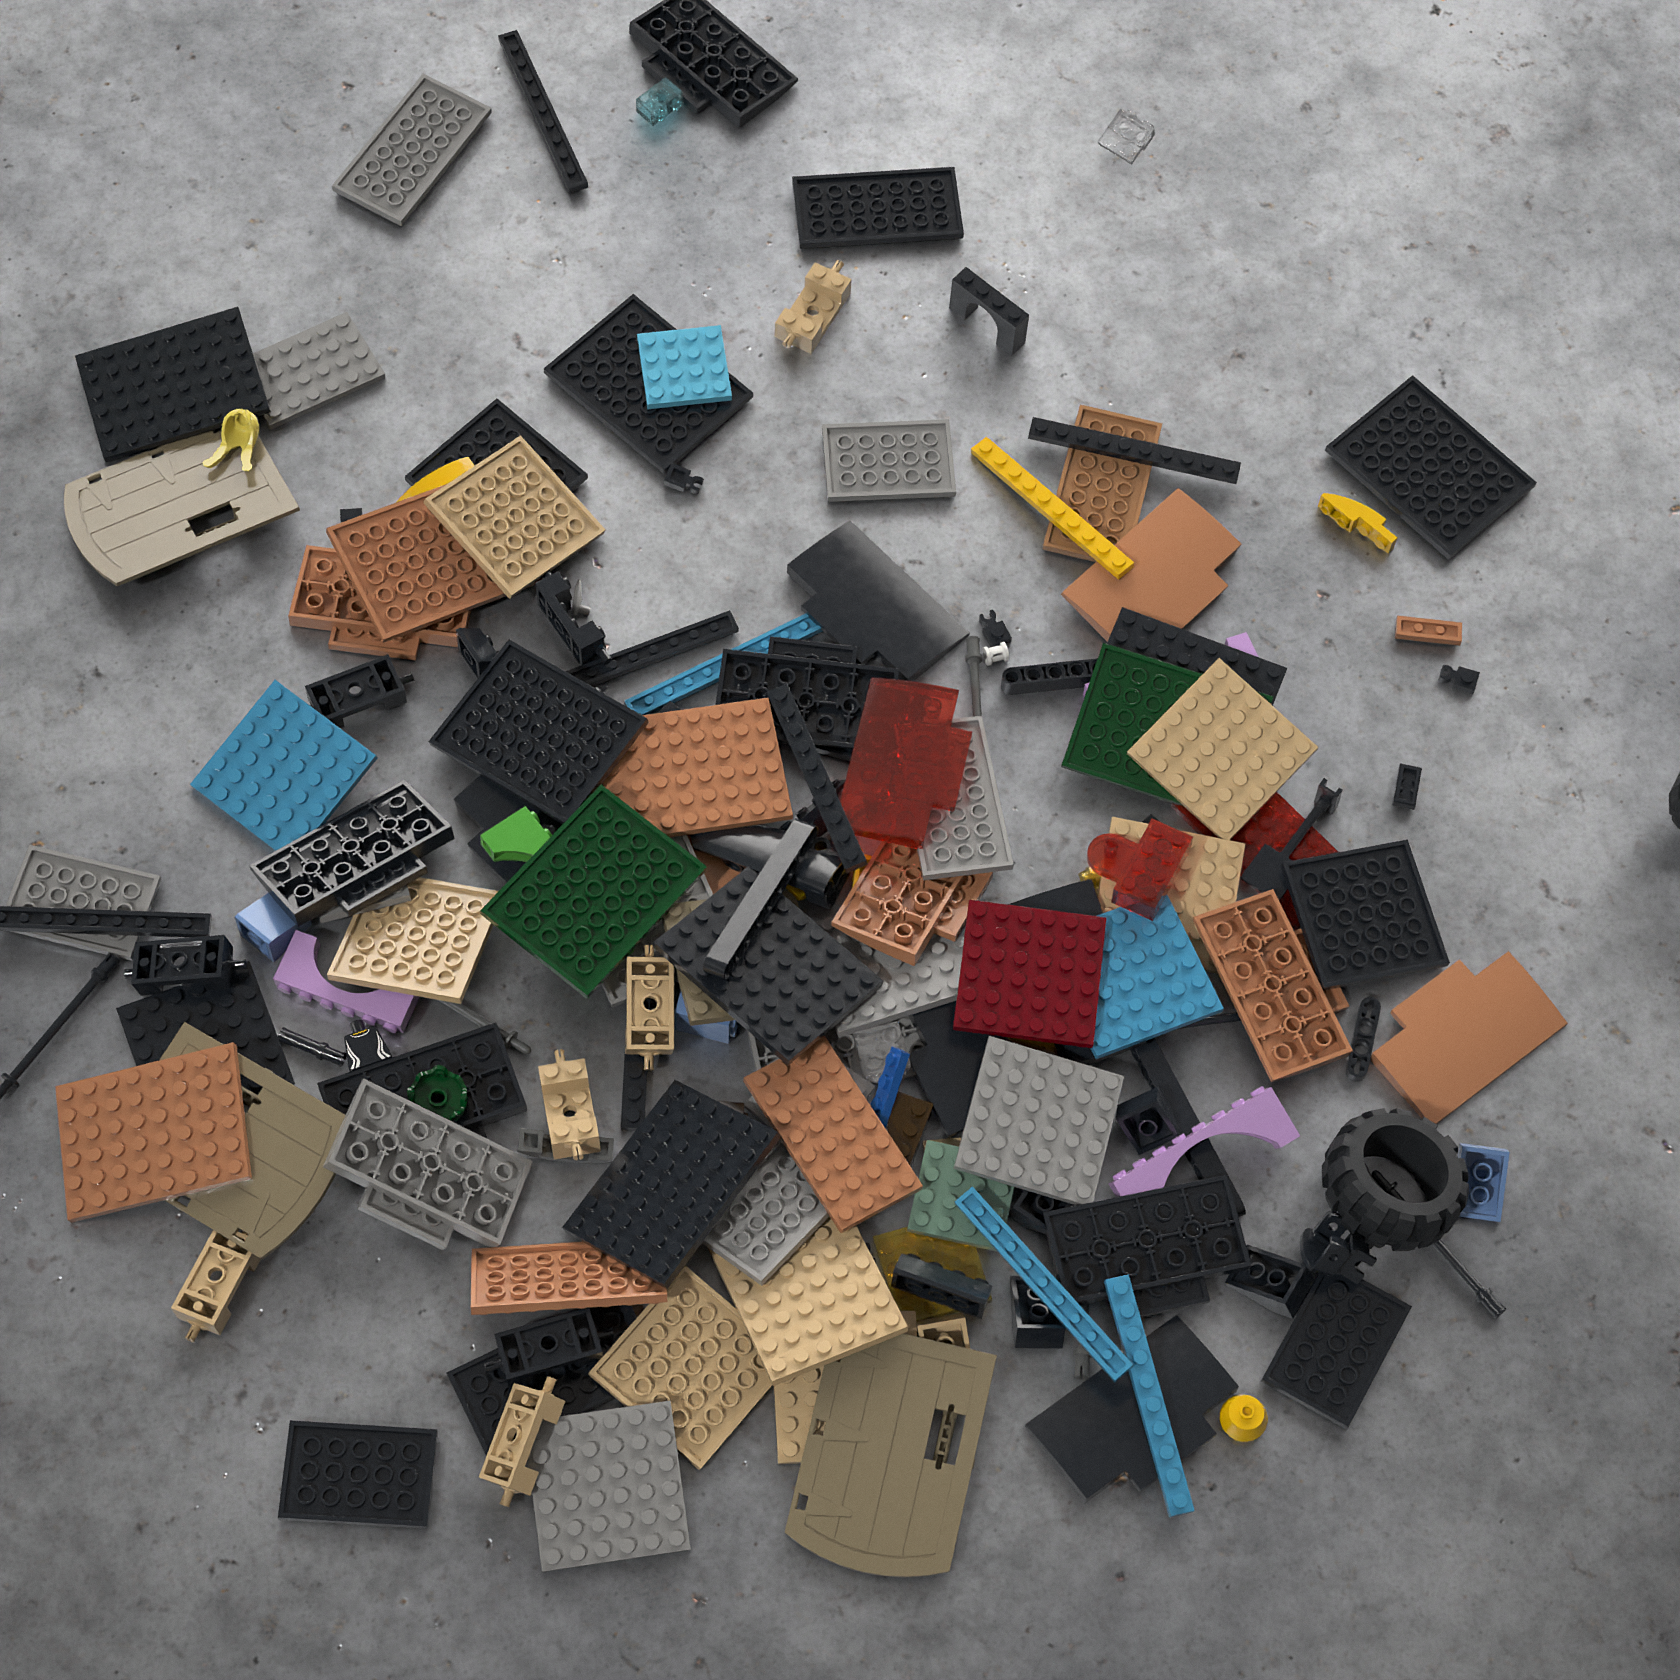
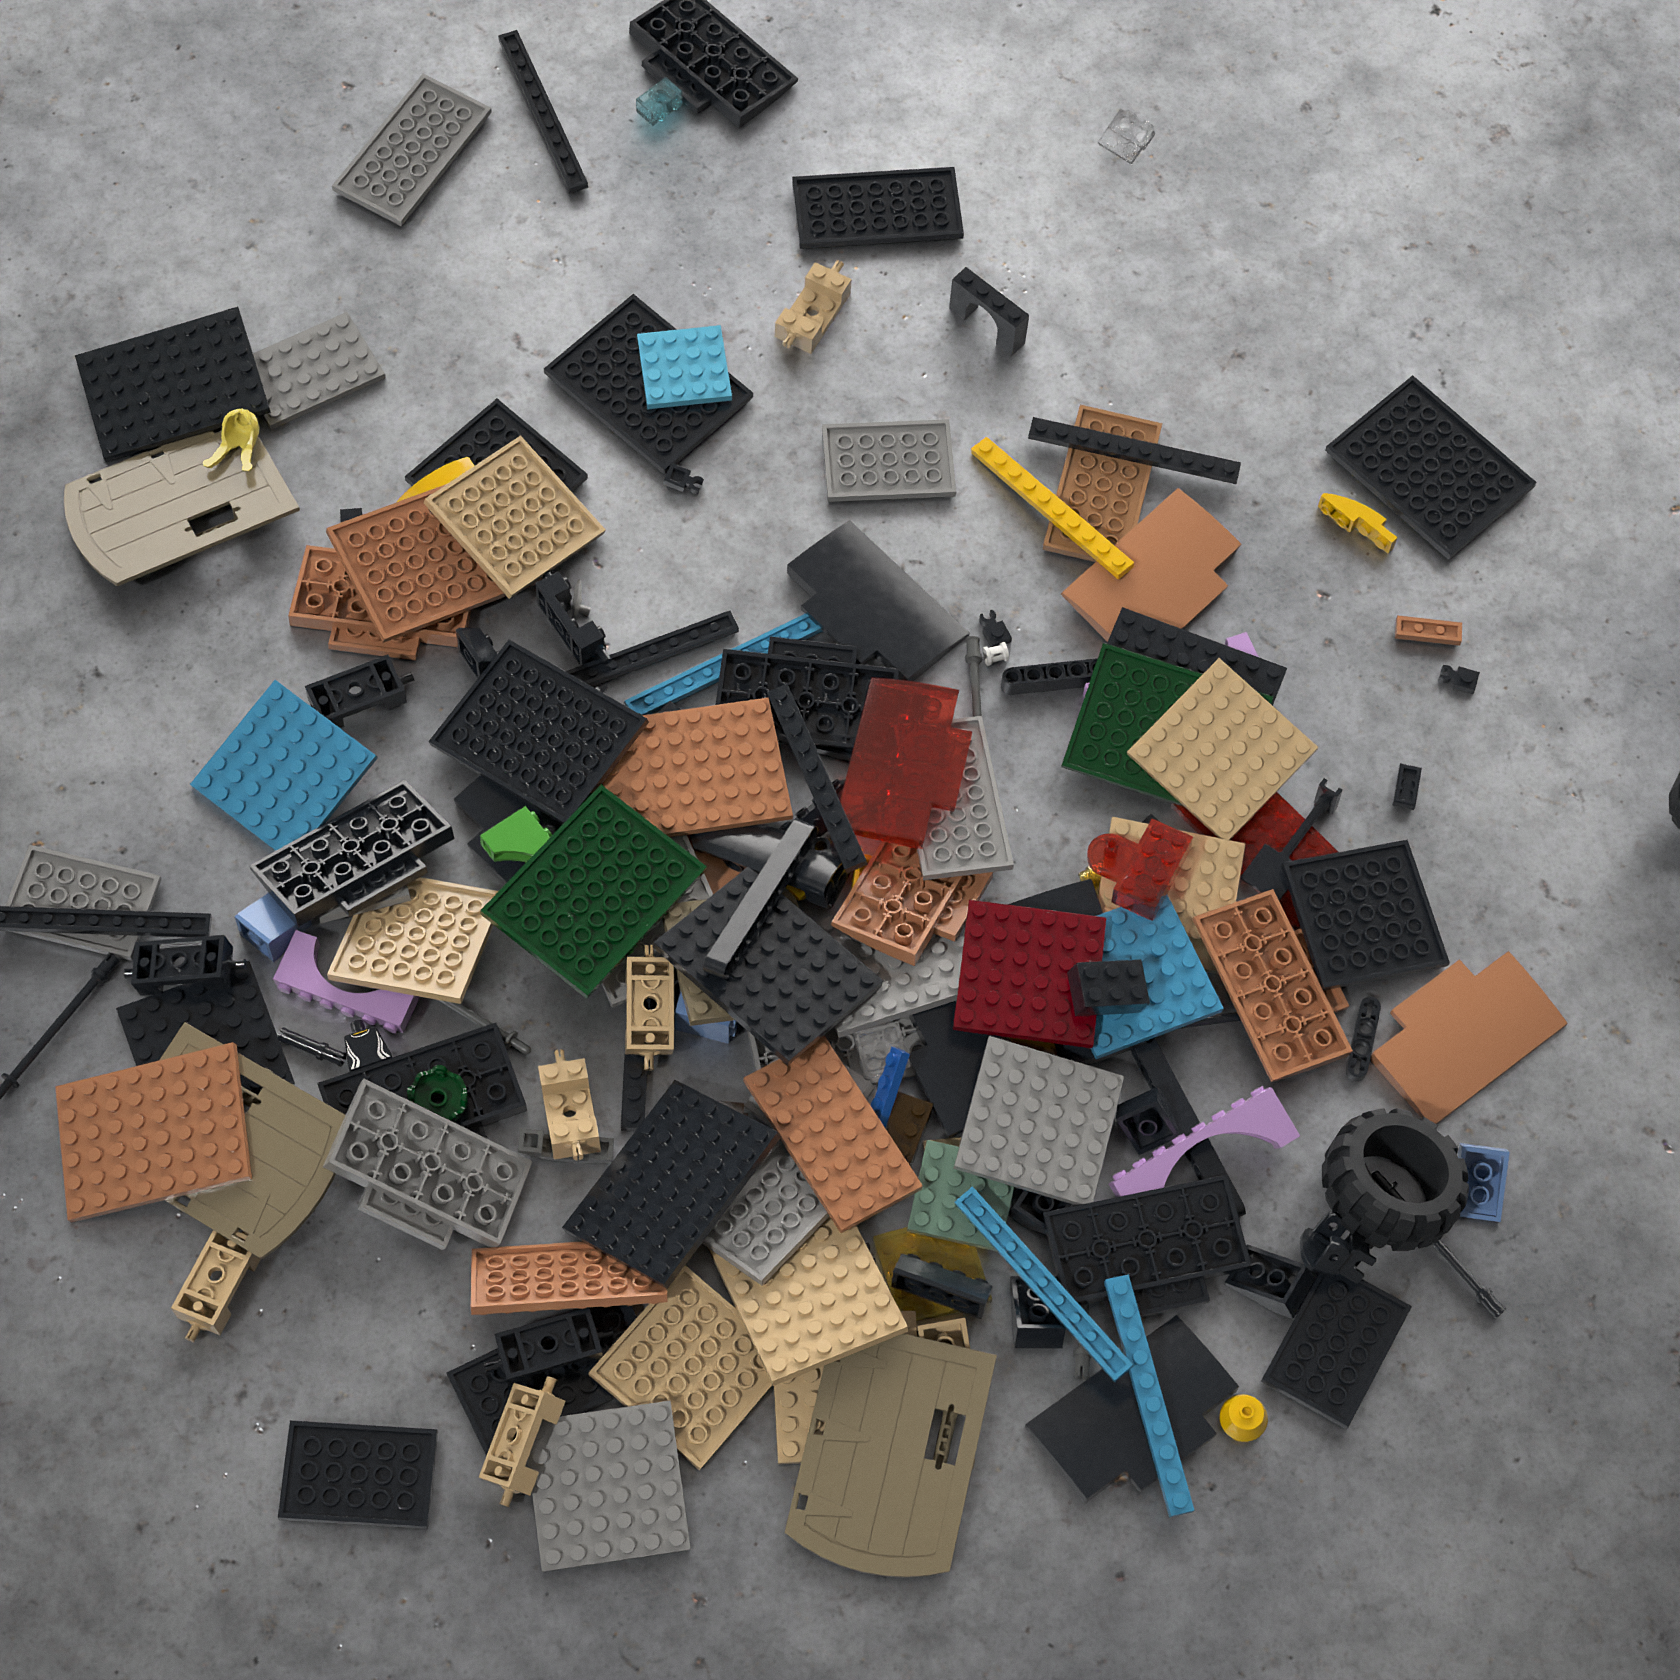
none -> black brick [1067,959,1150,1016]

